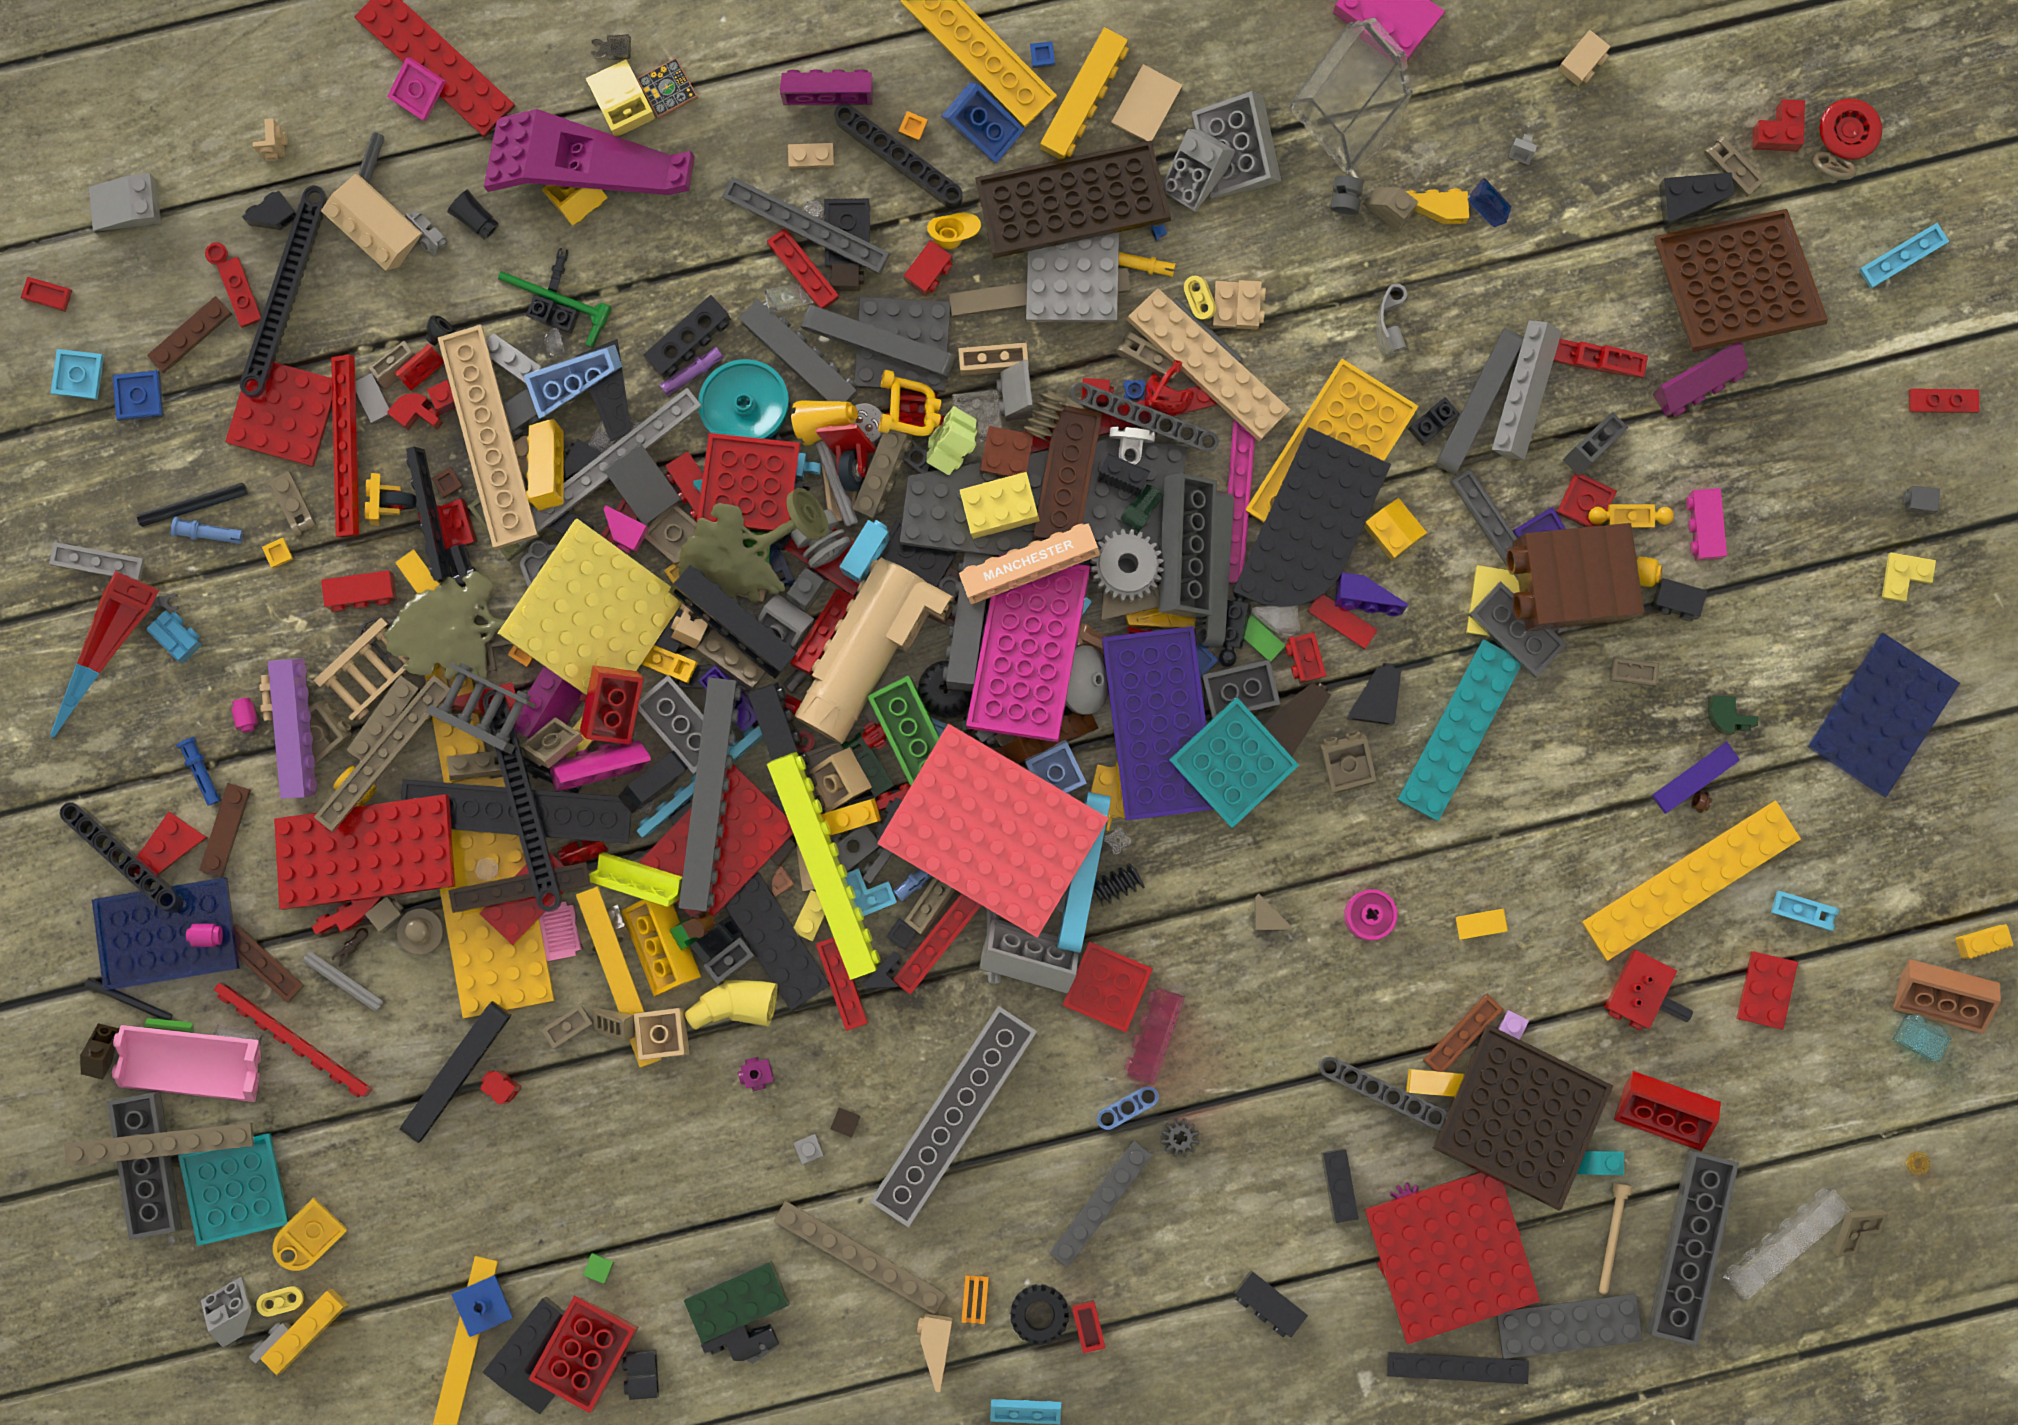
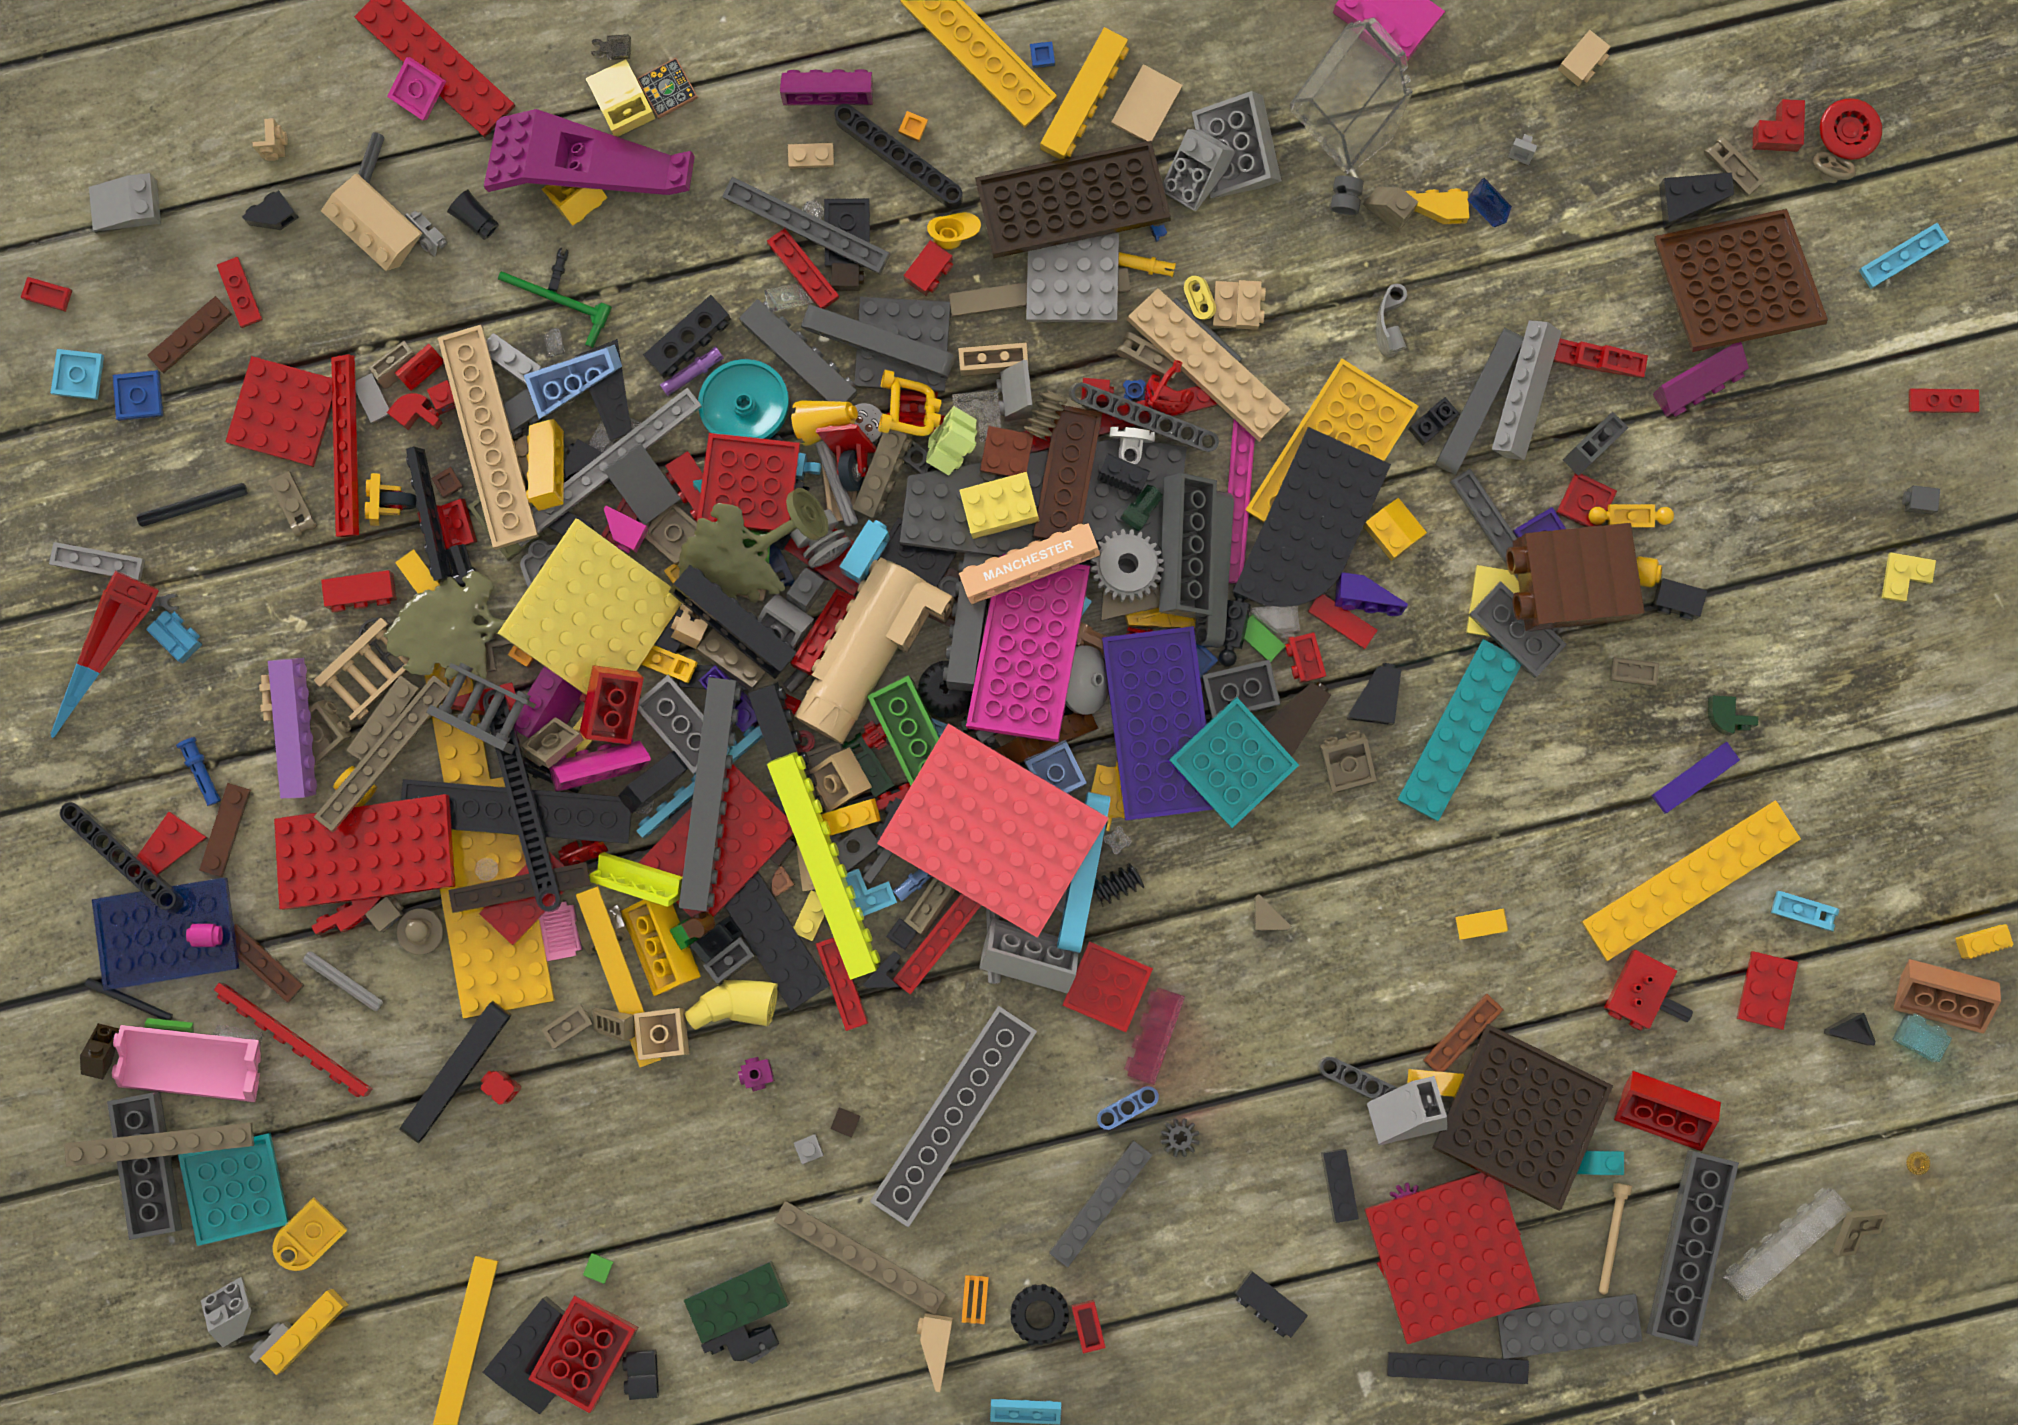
medium blue pin [171,517,243,545] -> none
red plate [205,242,228,265] -> none
dark pink brick [231,698,259,733] -> none
black gear [240,185,327,398] -> none
light yellow plate [256,1286,304,1317] -> none
yellow plate [262,538,293,569] -> none
dark brown piece [332,928,368,967] -> none
black brick [425,315,455,346] -> none
dark tan plate [447,751,502,781] -> none
blue tile [451,1274,514,1337] -> none
black slope [526,295,579,334] -> none
blue slope [941,82,1025,163] -> none
dark pink wheel [1344,889,1397,941] -> none
lavender plate [1498,1010,1529,1040] -> none
dark pink brick [1686,488,1727,561] -> none
reddish brown plate [1691,791,1712,813] -> none
clear blue plate [1807,632,1960,797] -> none
none -> light grey slope [1367,1076,1447,1145]
none -> black slope [1824,1013,1876,1046]

